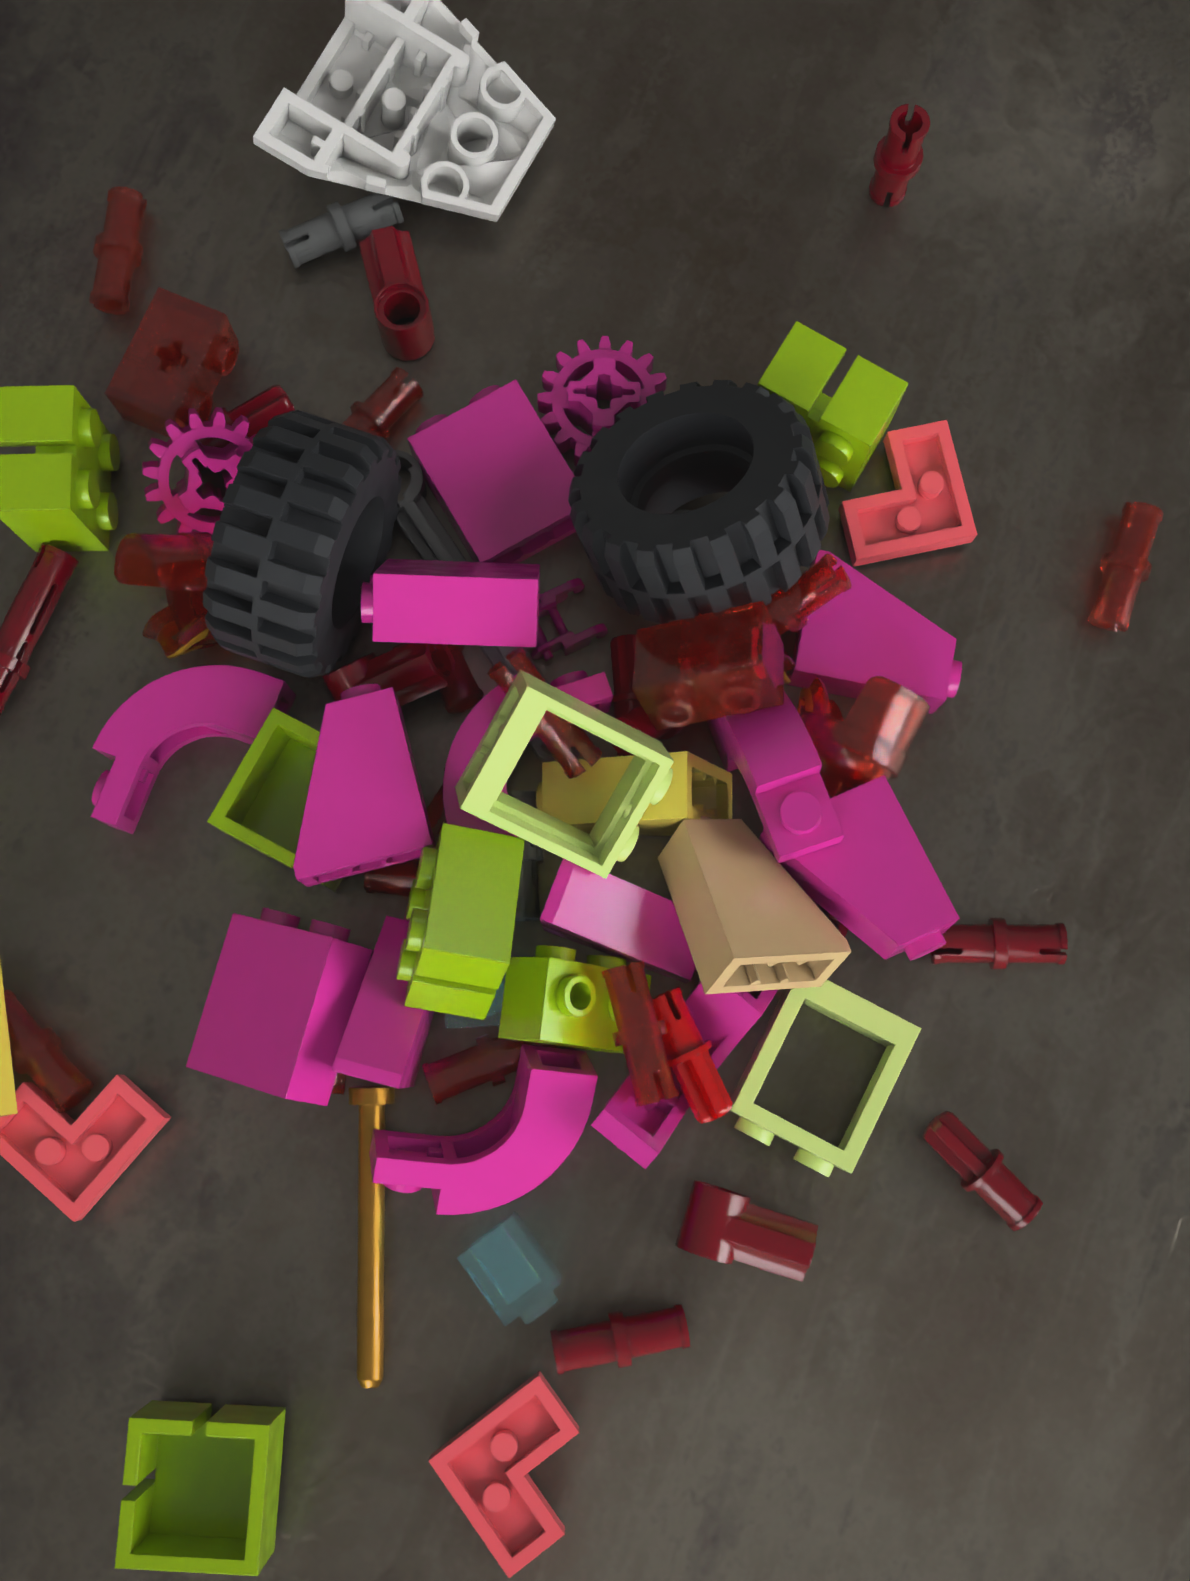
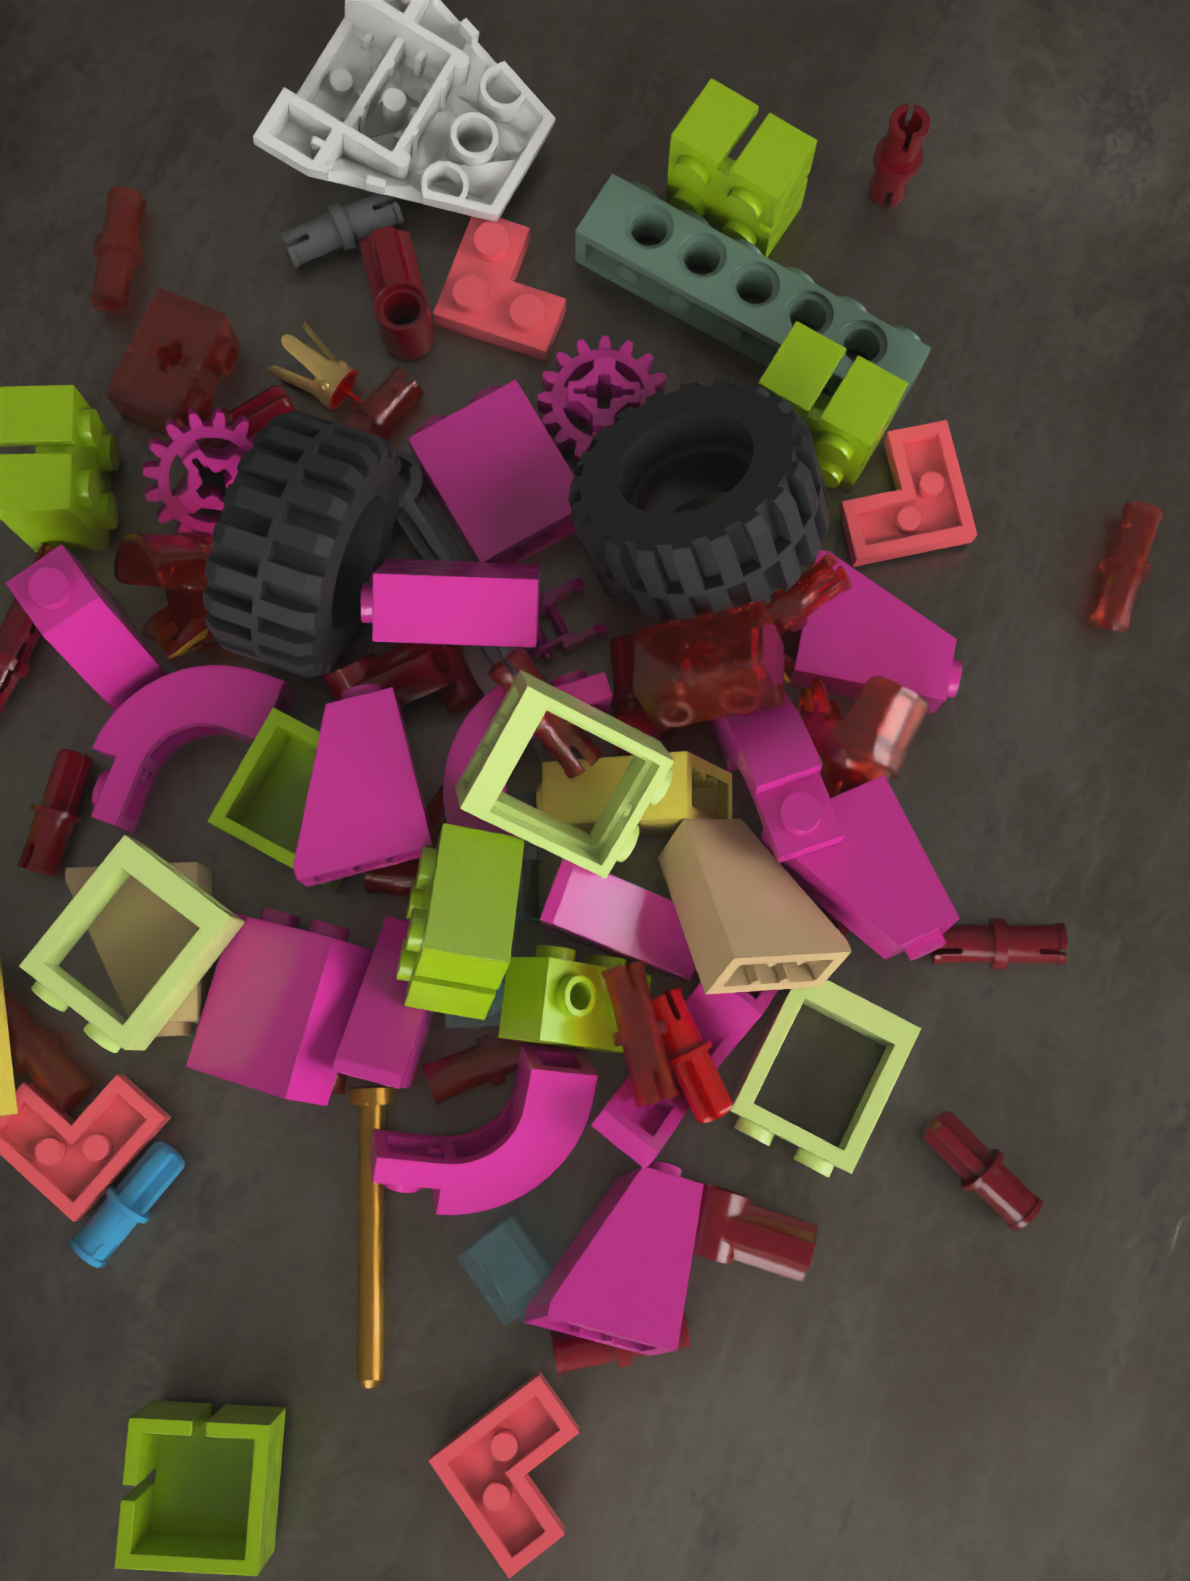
none -> dark pink slope [6,544,168,711]
none -> dark red axle [17,749,92,878]
none -> yellowish green window [19,835,245,1053]
none -> tan slope [65,862,213,1037]
none -> dark azure axle [69,1141,185,1268]
none -> pearl gold piece [266,321,360,410]
none -> coral plate [433,216,567,362]
none -> dark pink slope [524,1161,704,1356]
none -> sand green brick [575,173,931,417]
none -> lime piece [665,78,818,257]

